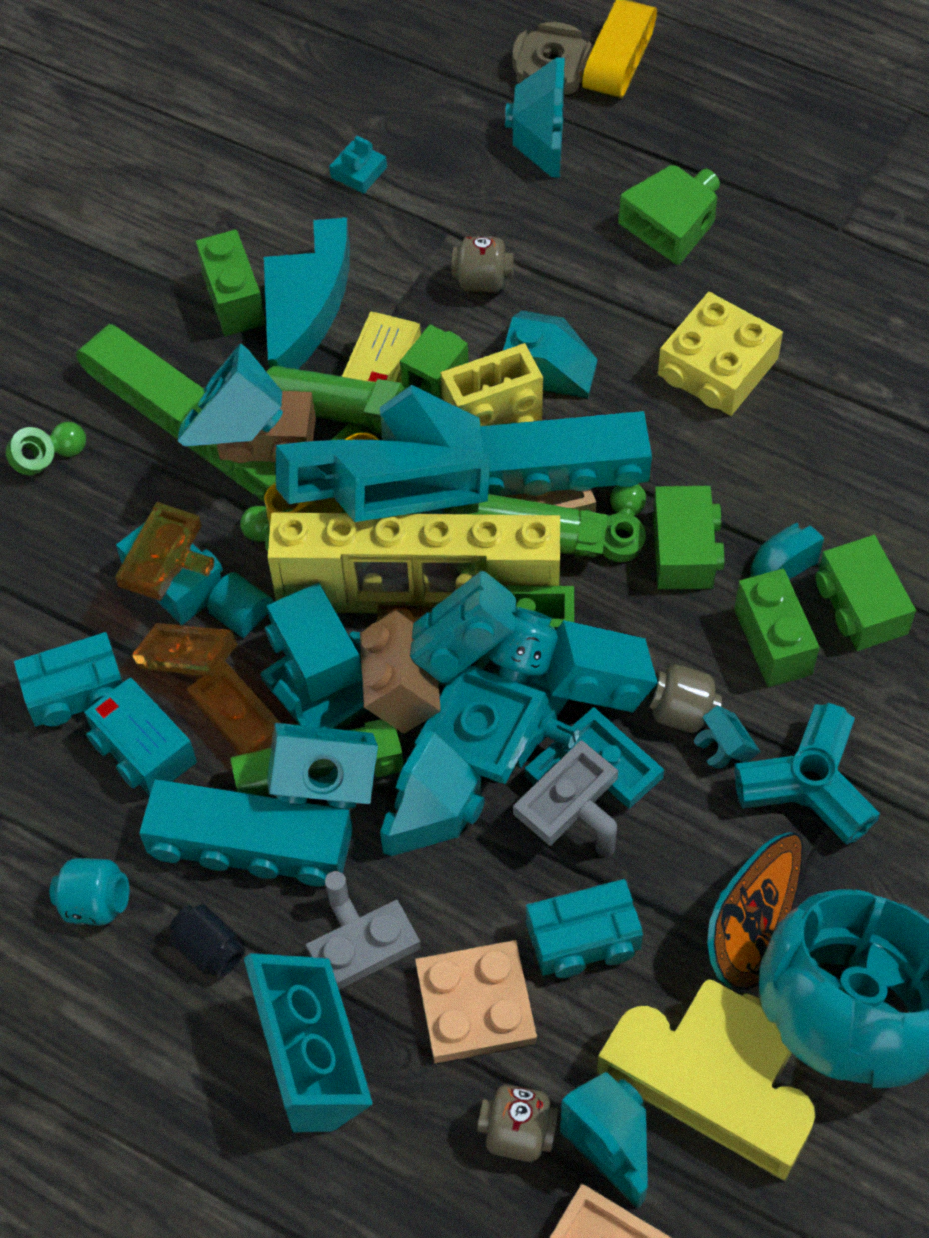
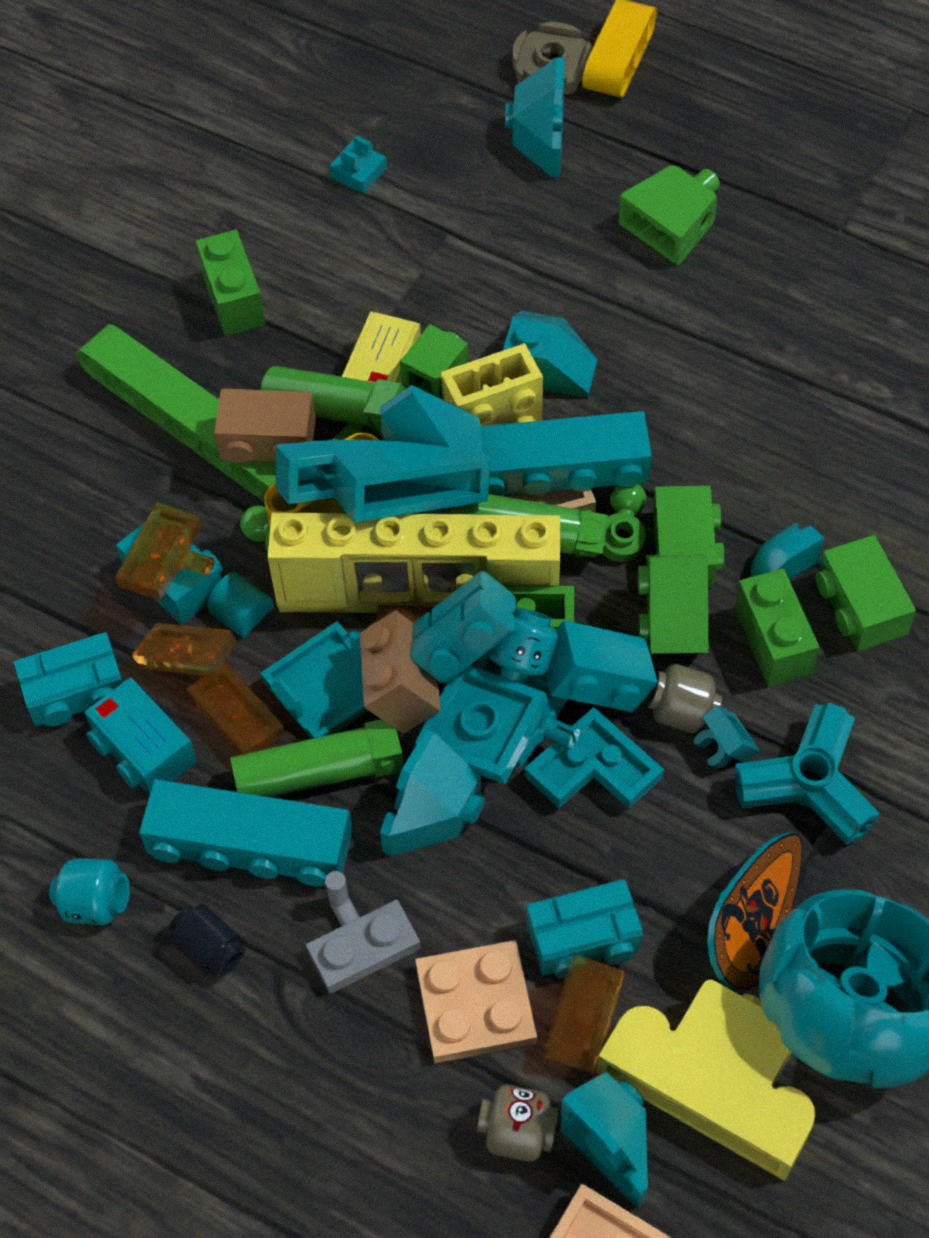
bright green plate [6,422,86,475] -> none
teal slope [177,343,283,446] -> none
teal slope [244,953,373,1132] -> none
teal slope [264,217,350,369] -> none
teal brick [264,582,362,703] -> none
teal brick [267,723,378,809] -> none
dark tan head [452,236,514,293] -> none
light grey plate [513,740,618,857] -> none
light yellow brick [658,292,783,416] -> none
none -> clear orange plate [542,954,626,1074]
none -> bright green brick [638,554,708,654]

